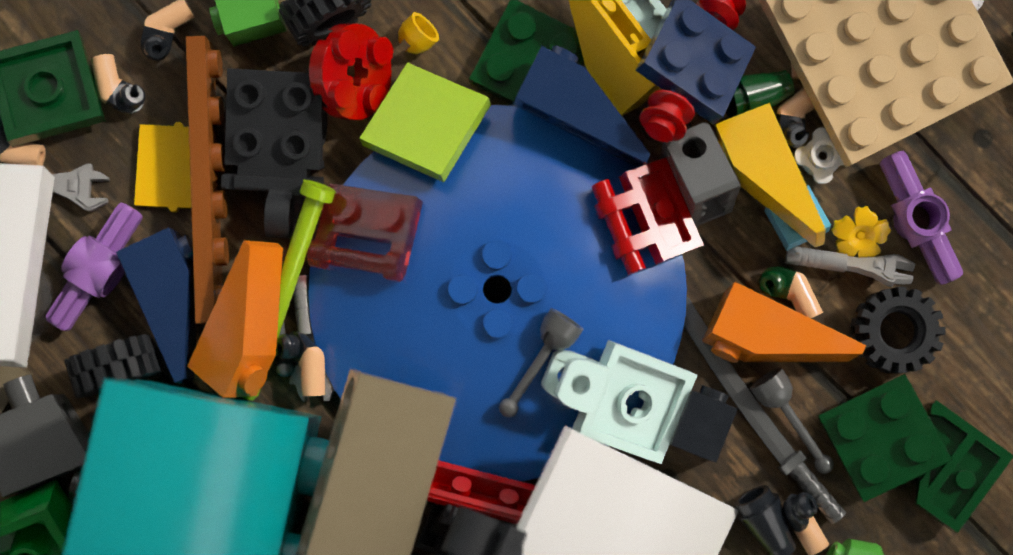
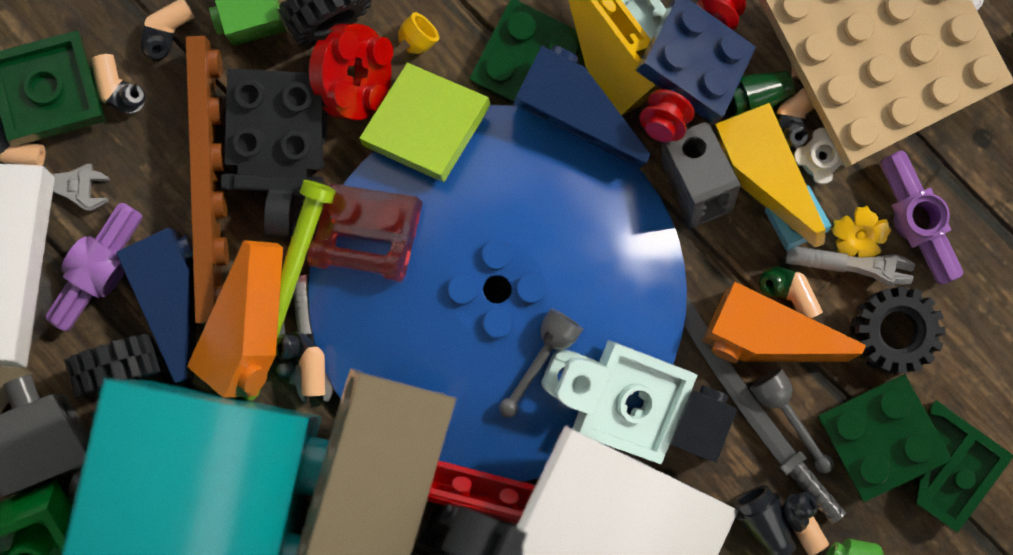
yellow piece [134,122,218,213] -> none
red plate [591,158,703,275] -> none

